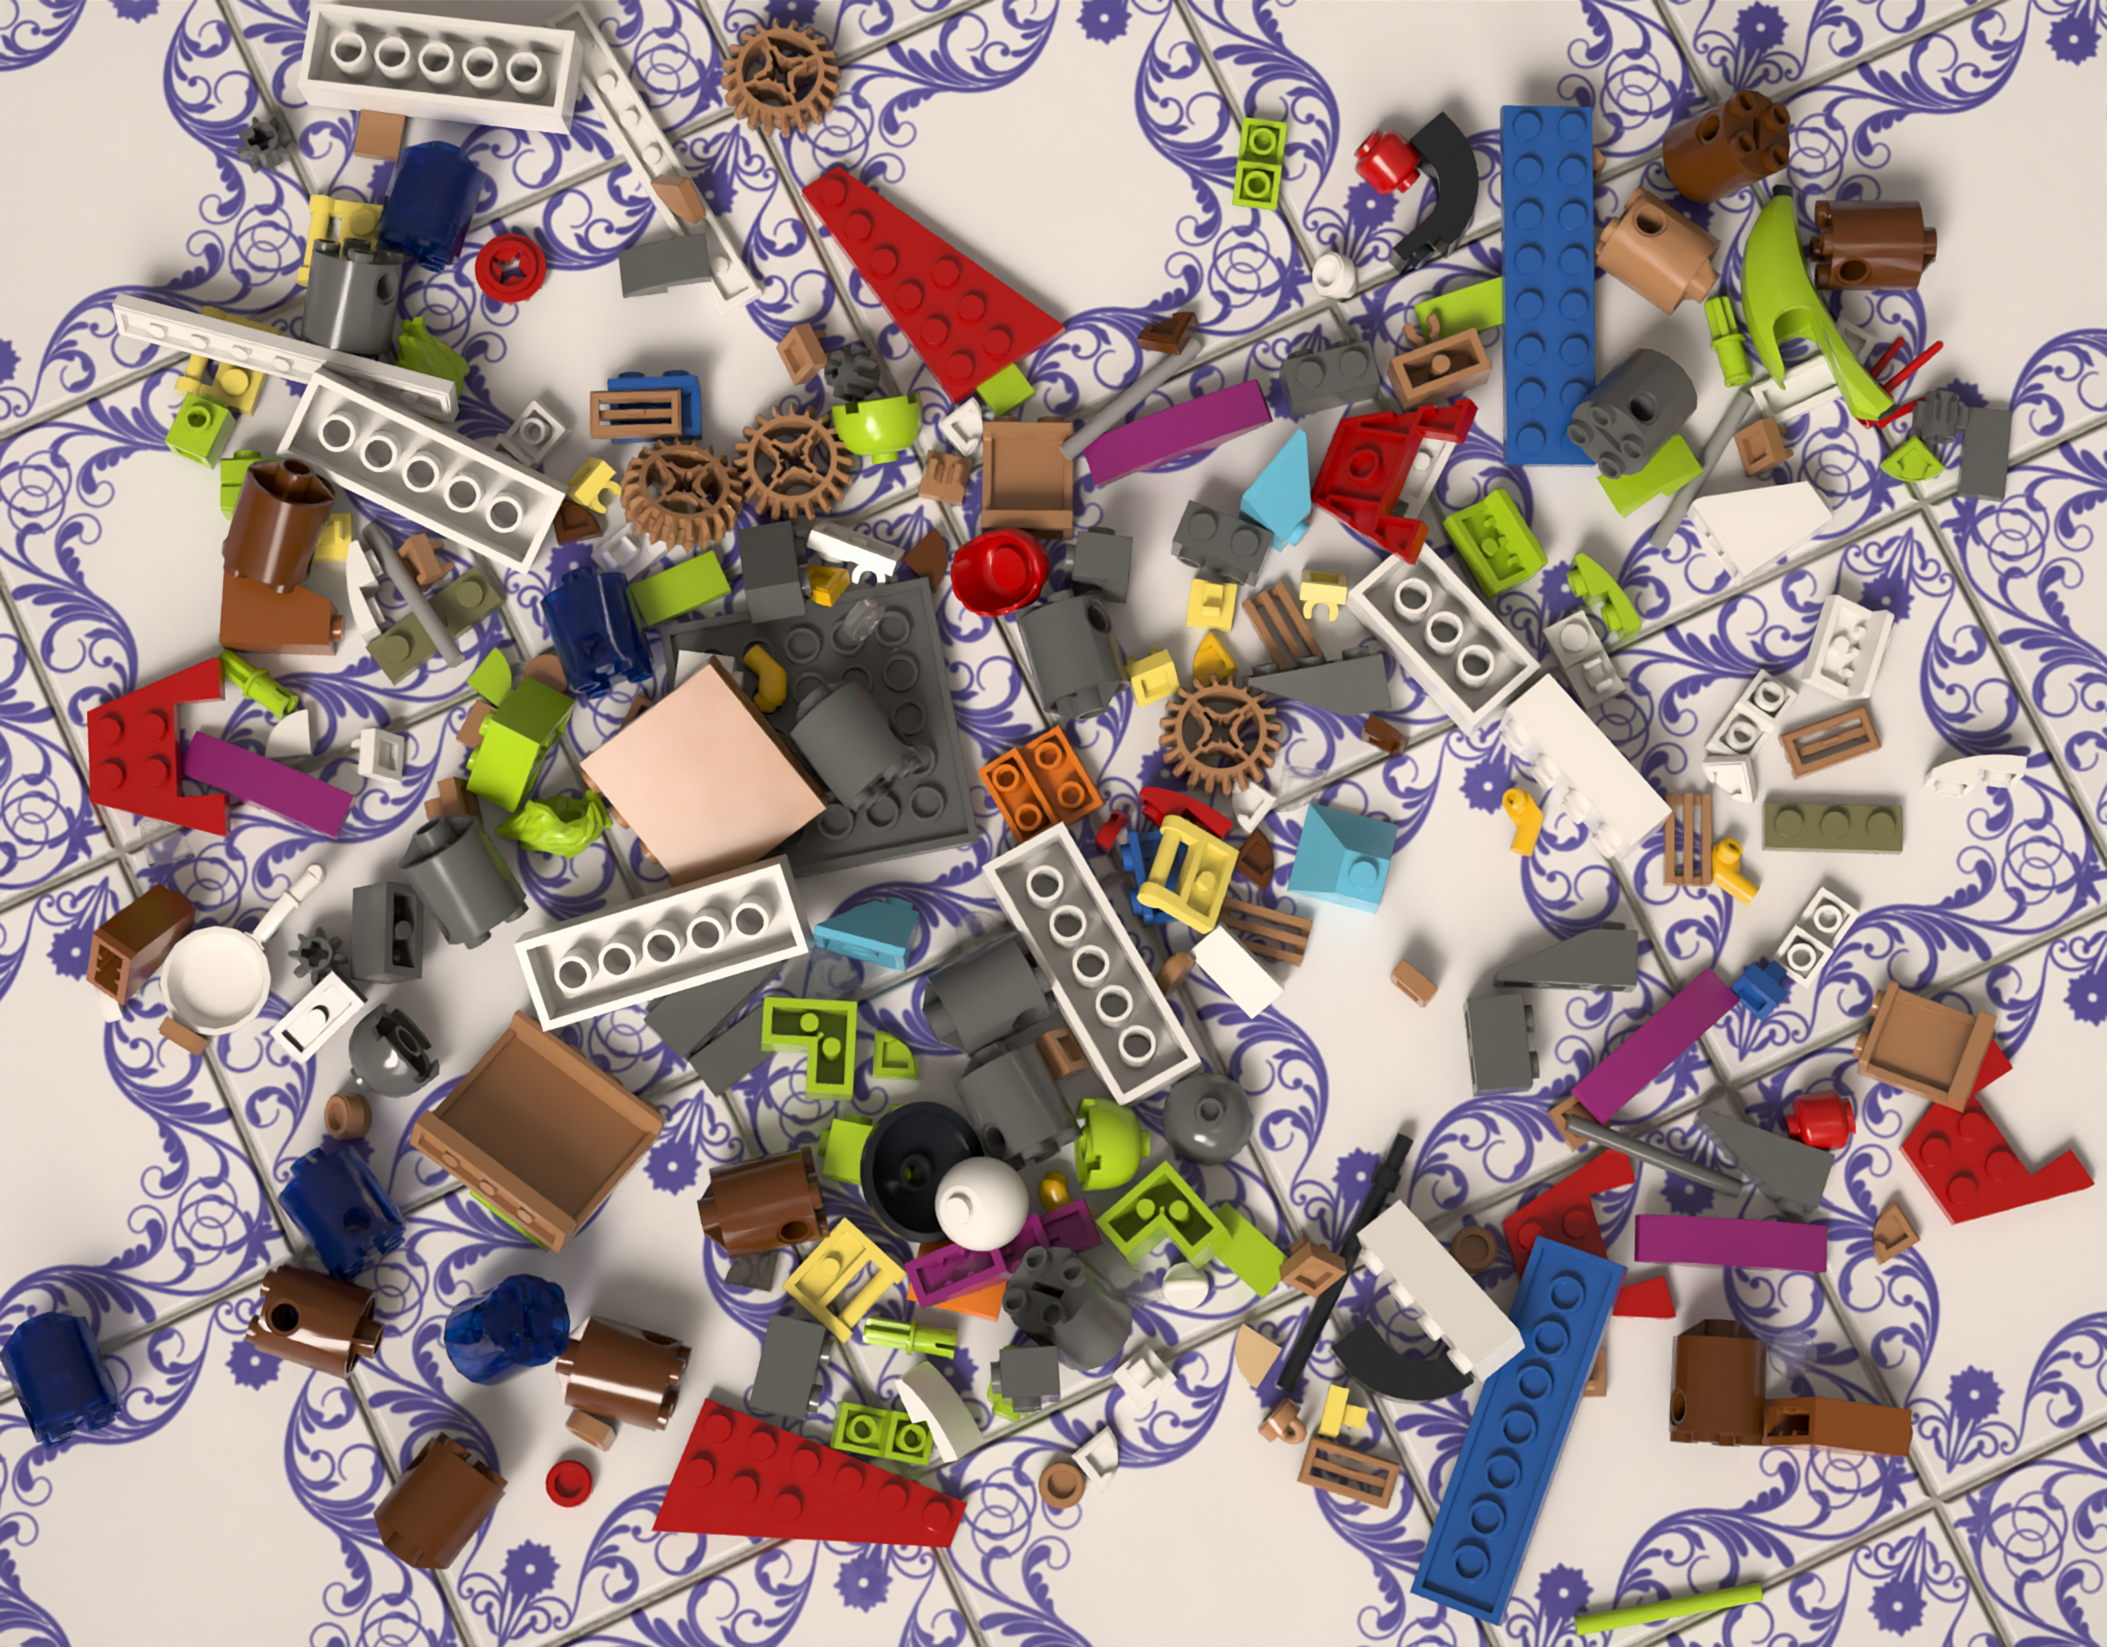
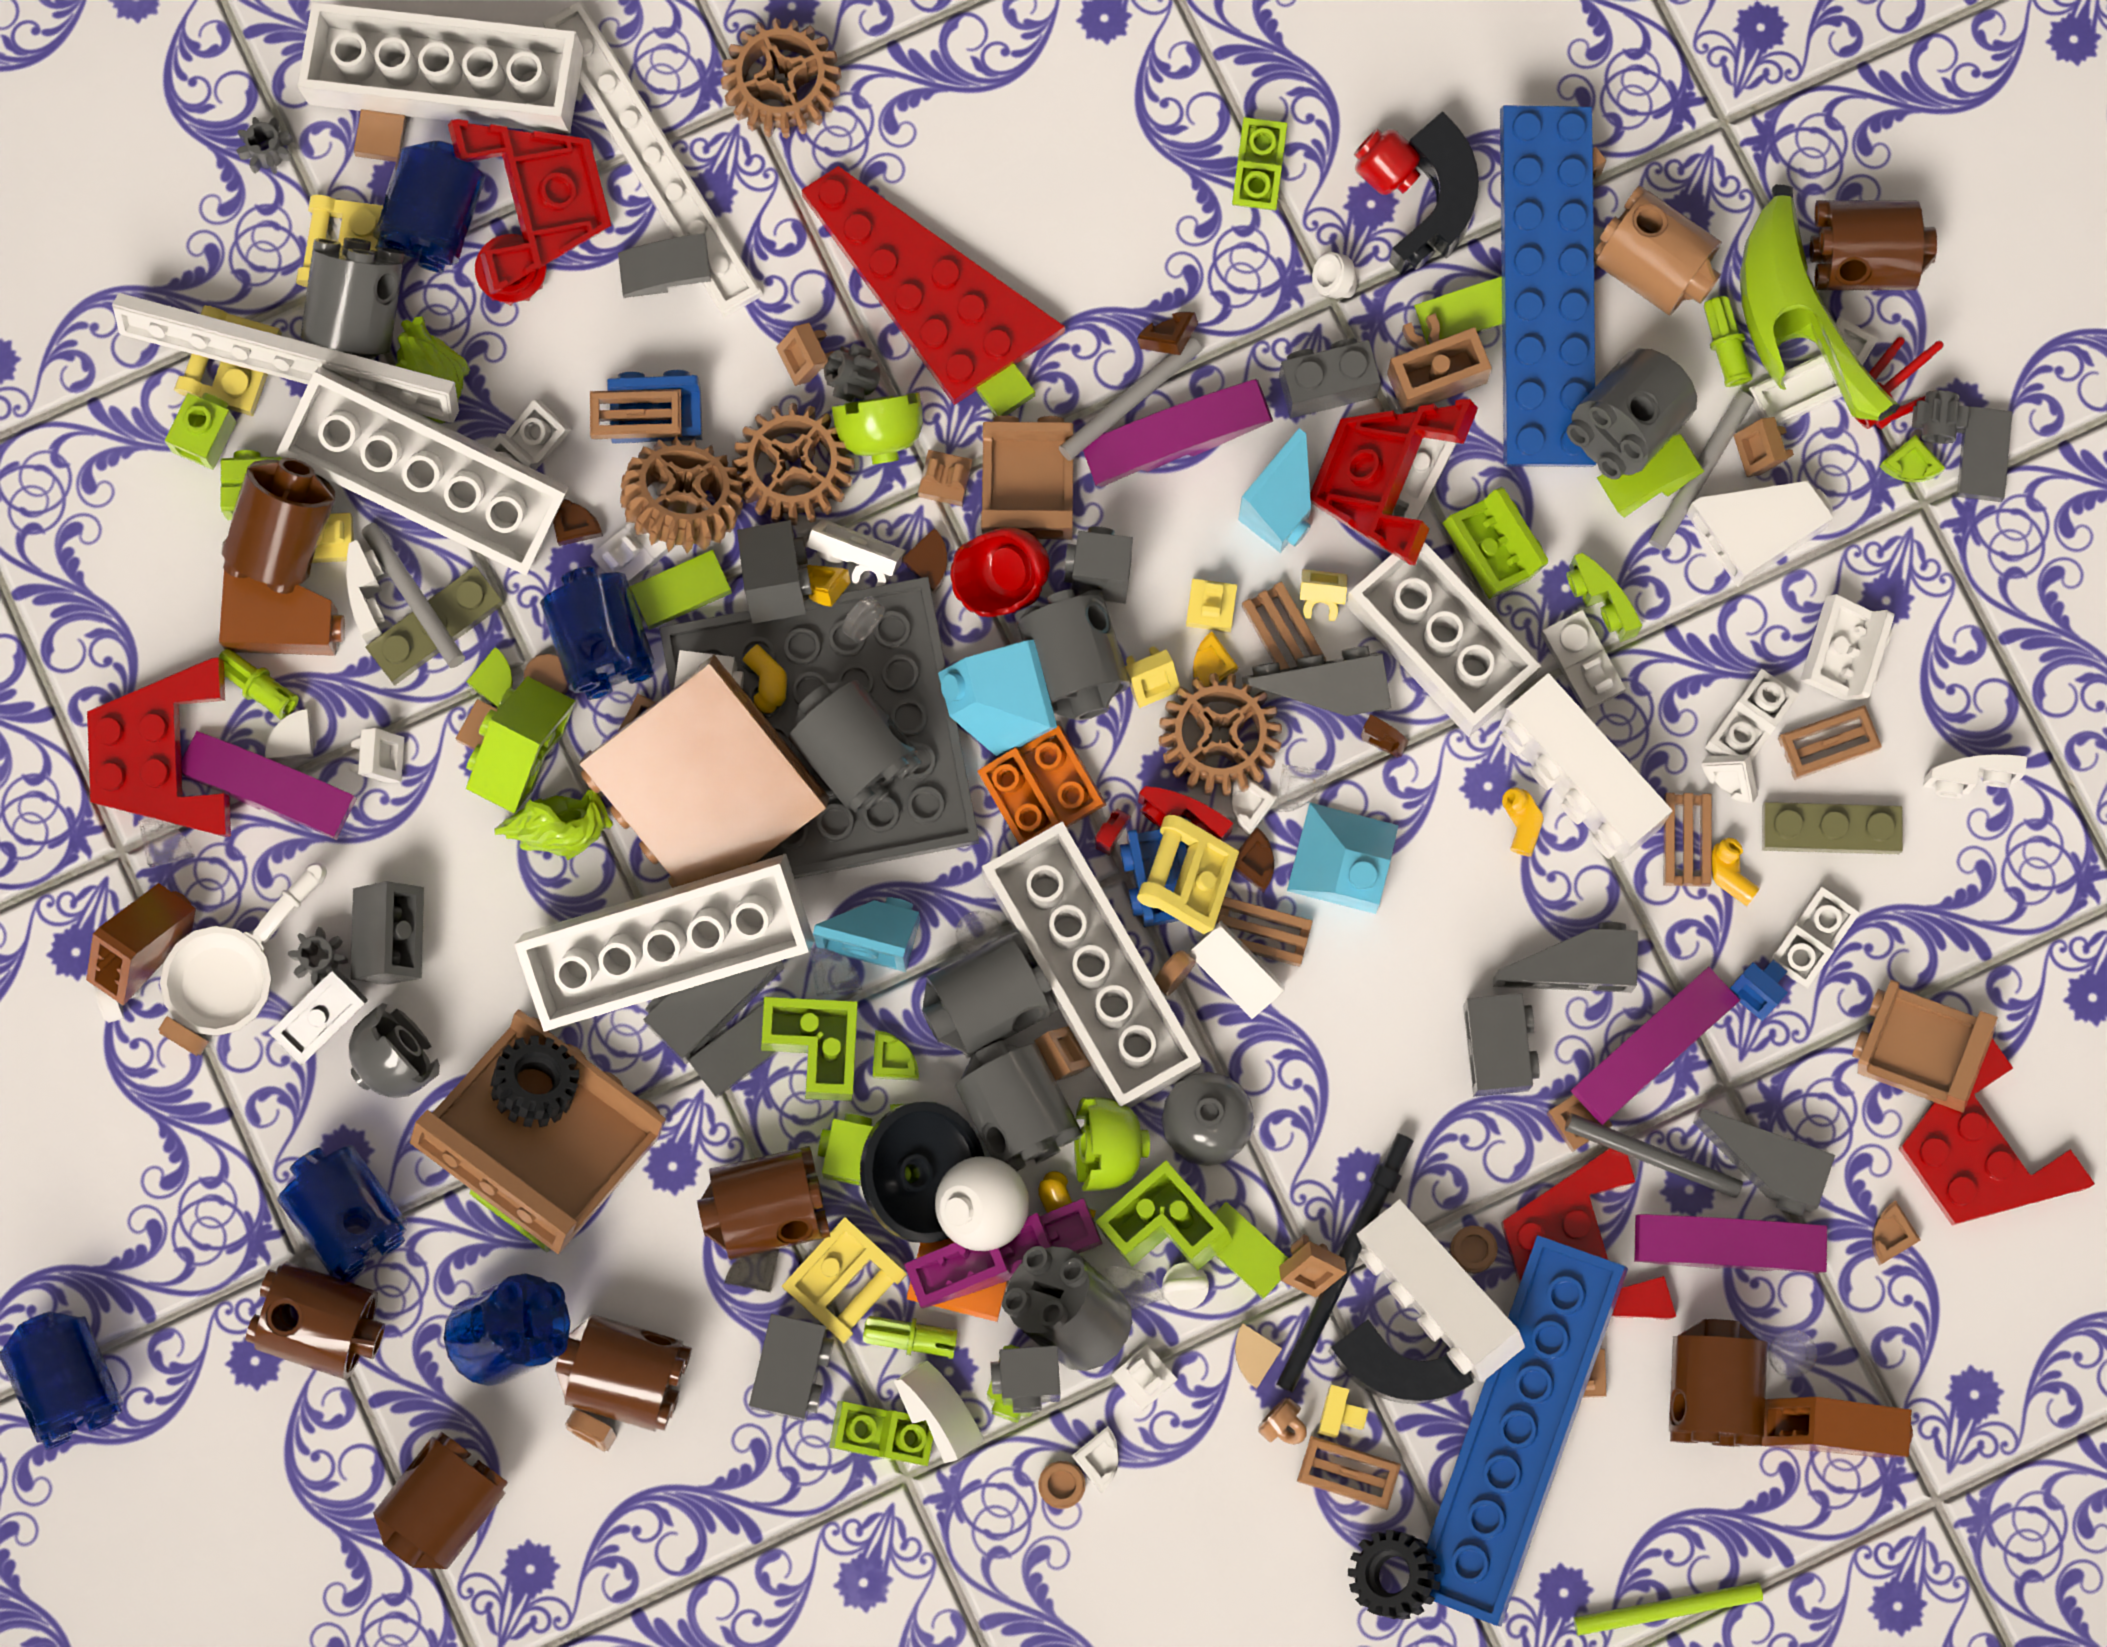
medium nougat tile [324,1093,372,1140] -> none
medium nougat tile [396,533,454,593] -> none
dark grey cylinder [398,816,529,950] -> none
medium nougat tile [424,776,483,826] -> none
red tile [545,1460,594,1508] -> none
light yellow tile [565,456,622,514] -> none
medium nougat tile [650,174,706,224] -> none
red wing [651,1398,967,1548] -> none
white tile [938,397,983,459] -> none
dark grey brick [1171,500,1274,587] -> none
medium nougat tile [1390,959,1438,1008] -> none
reddish brown cylinder [1662,89,1790,205] -> none
red head [1784,1089,1856,1152] -> none
none -> red wing [448,119,612,294]
none -> black tyre [490,1036,580,1128]
none -> medium azure slope [938,640,1057,756]
none -> black tyre [1348,1530,1441,1620]

